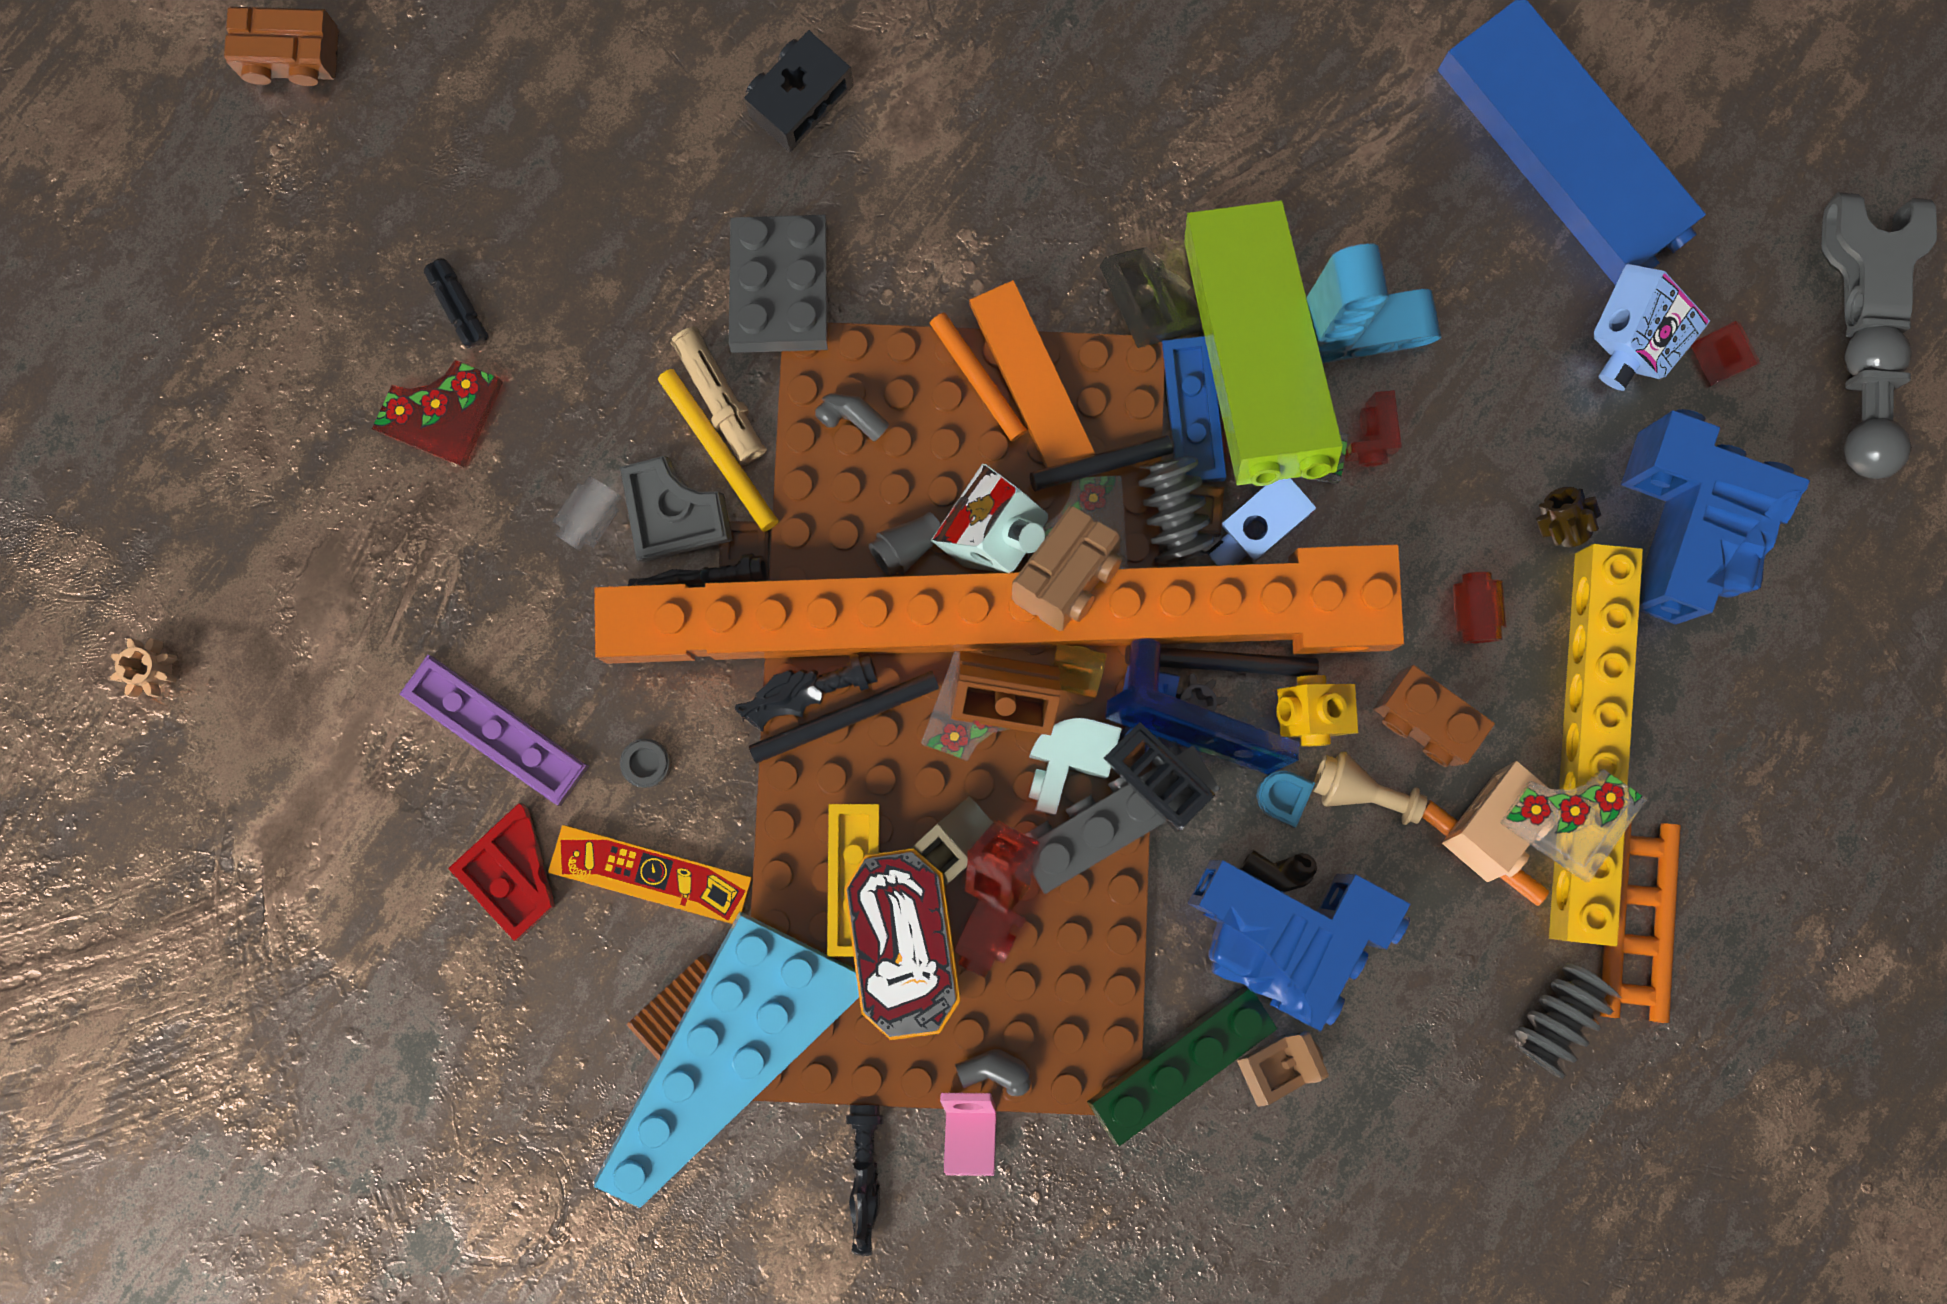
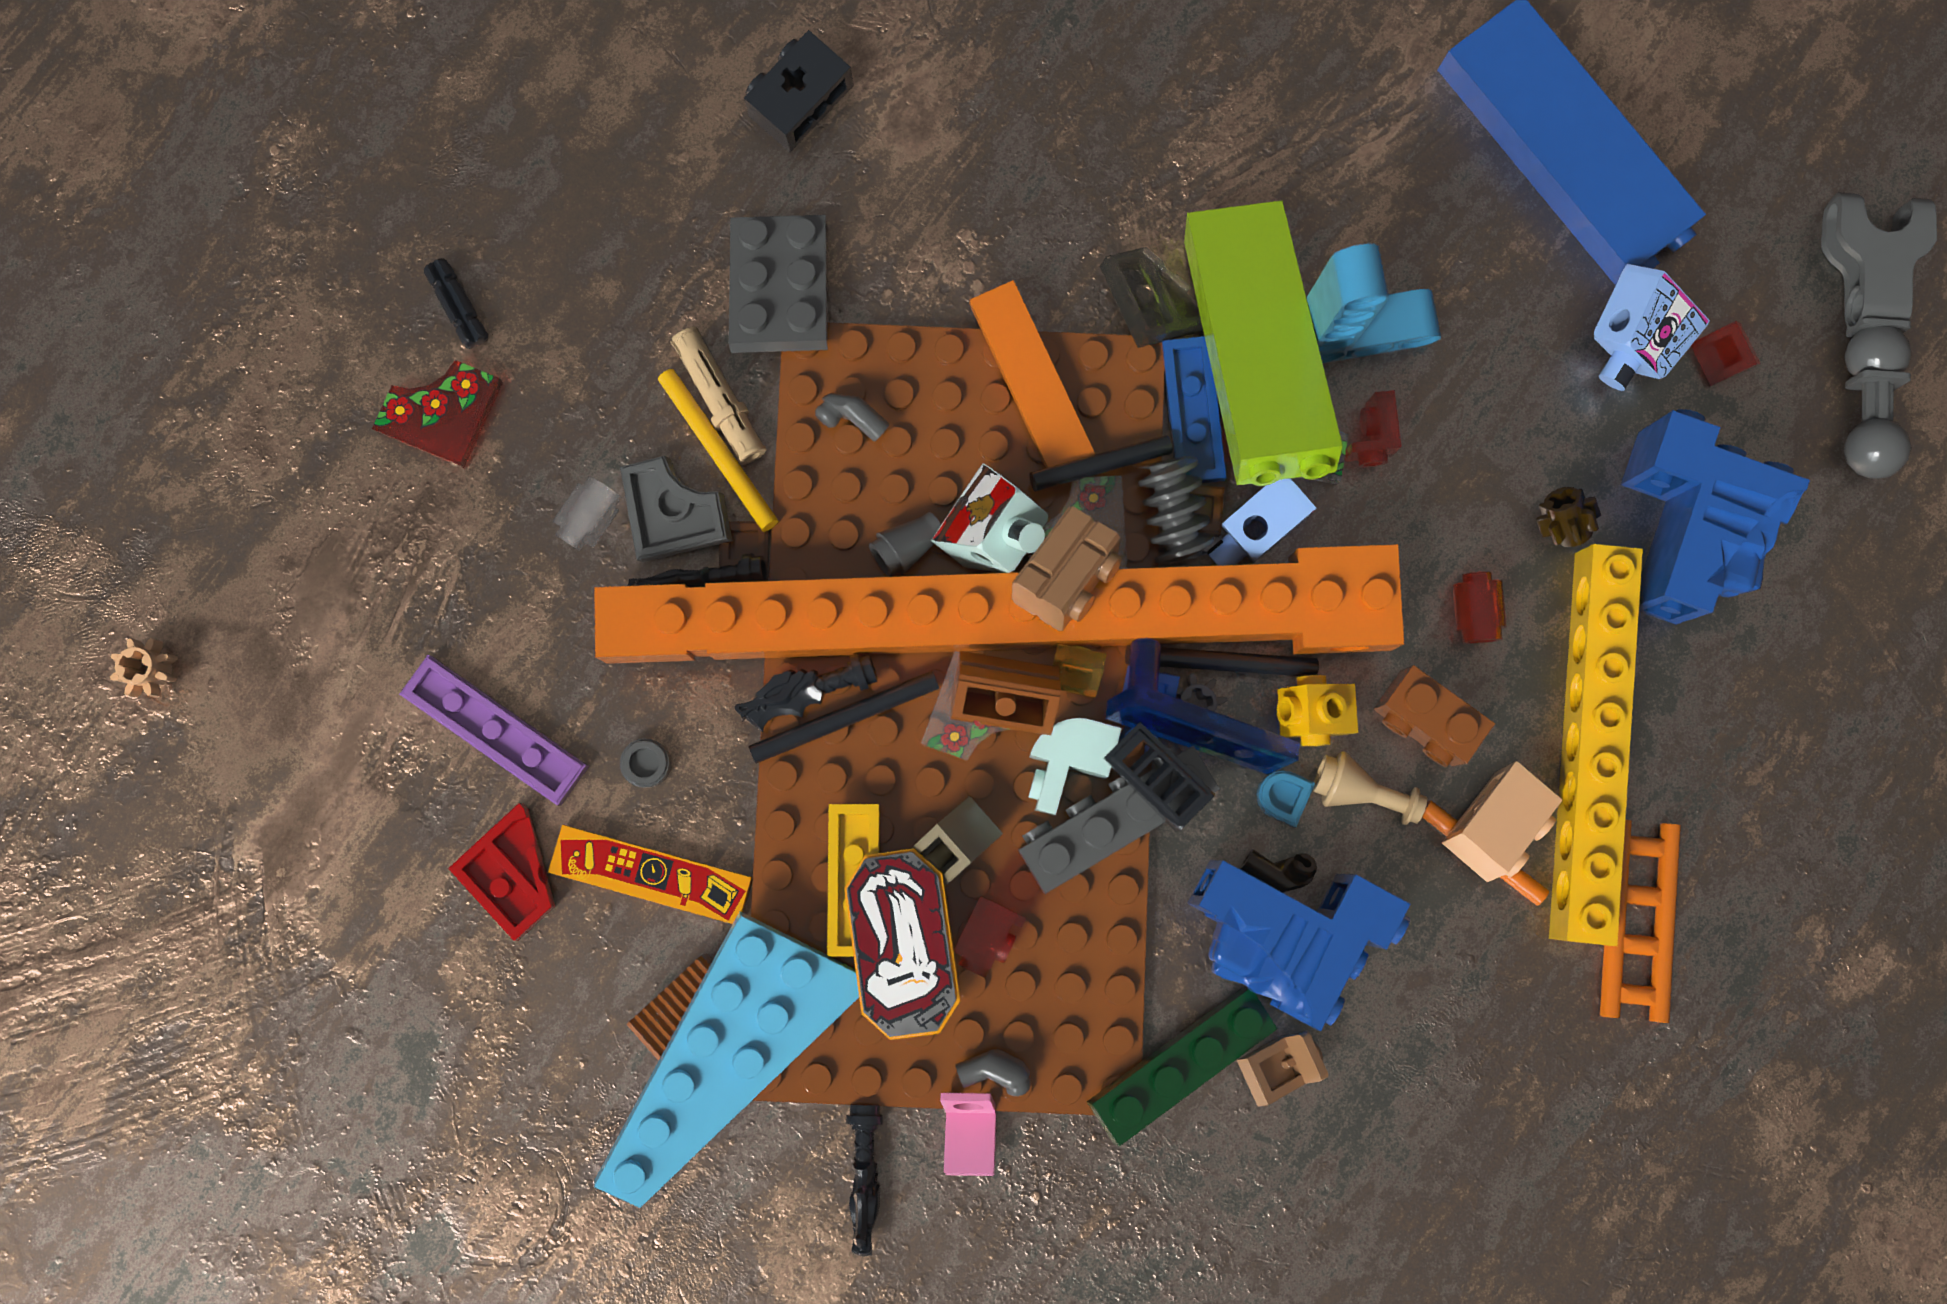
dark orange brick [224,6,339,86] -> none
orange bar [929,312,1027,442] -> none
clear red brick [965,819,1040,914] -> none
clear tile [1500,769,1647,882] -> none
dark grey piece [1515,963,1621,1079] -> none

